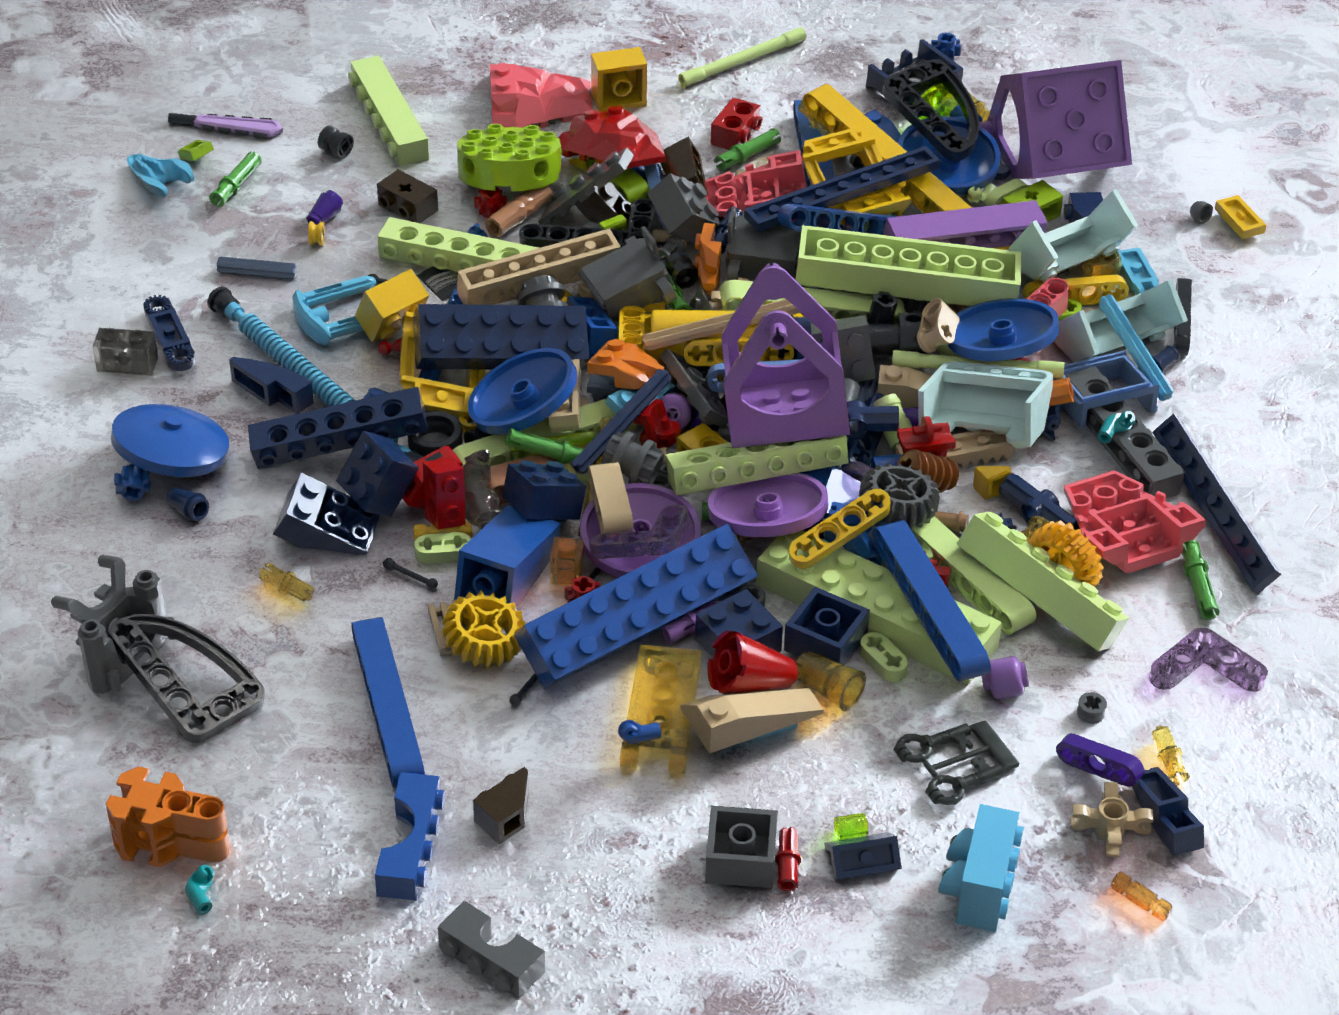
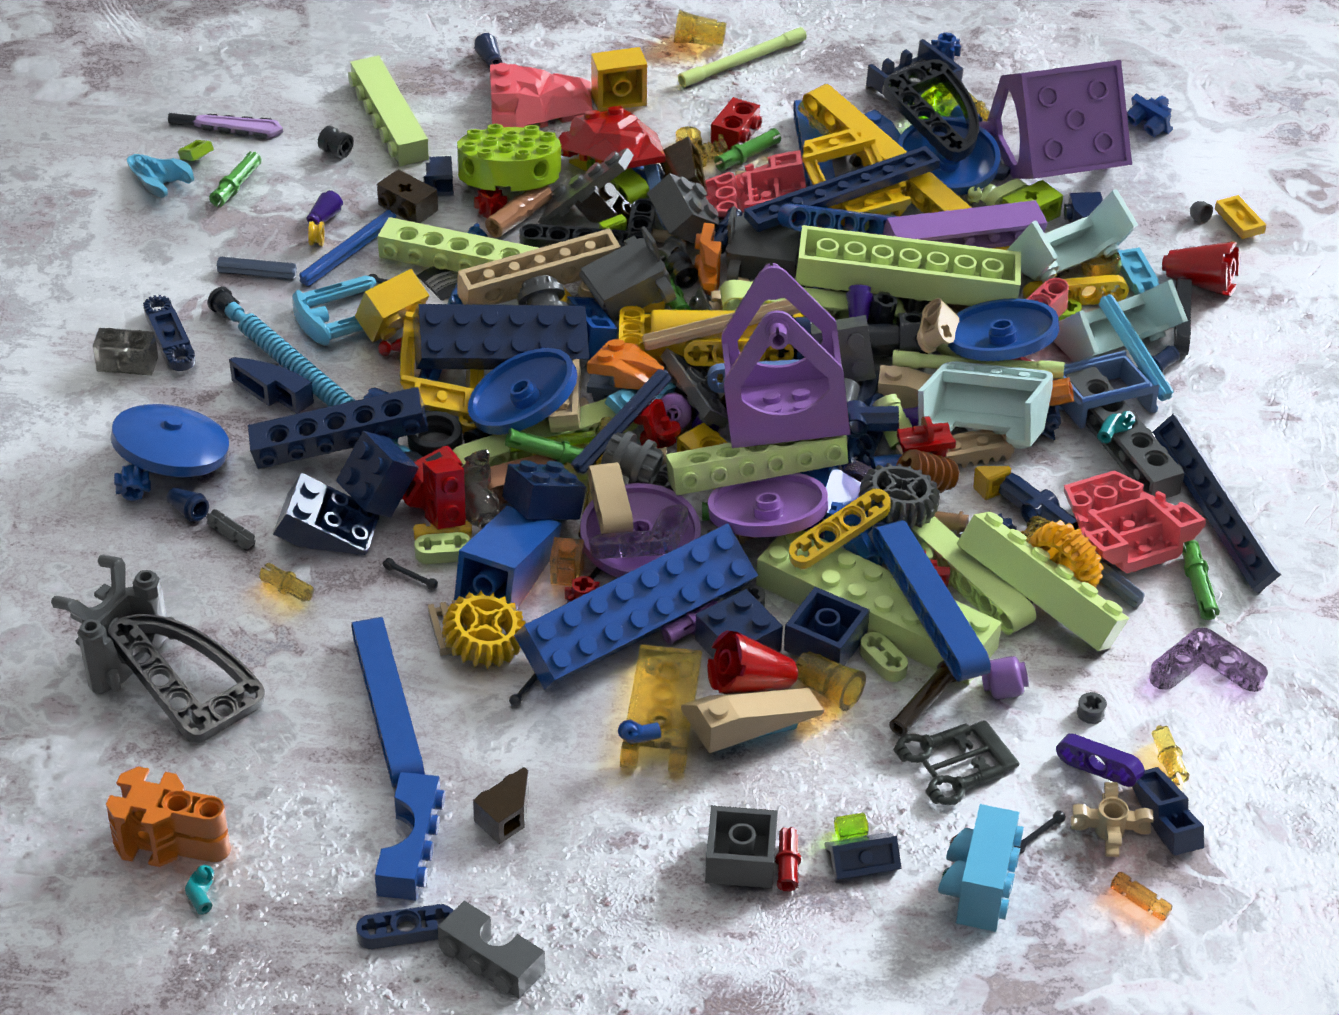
none -> dark grey axle [206,509,256,549]
none -> blue axle [299,210,397,286]
none -> dark blue beam [356,904,454,949]
none -> dark blue window [423,156,454,197]
none -> dark blue cone [474,33,502,68]
none -> clear yellow plant [674,9,727,46]
none -> clear yellow piece [676,126,727,167]
none -> dark purple cone [846,285,873,321]
none -> dark brown pin [889,661,956,736]
none -> black hinge [1014,811,1066,854]
none -> sand blue axle [1099,559,1145,607]
none -> blue hips [1127,93,1173,137]
none -> red cone [1162,242,1240,296]

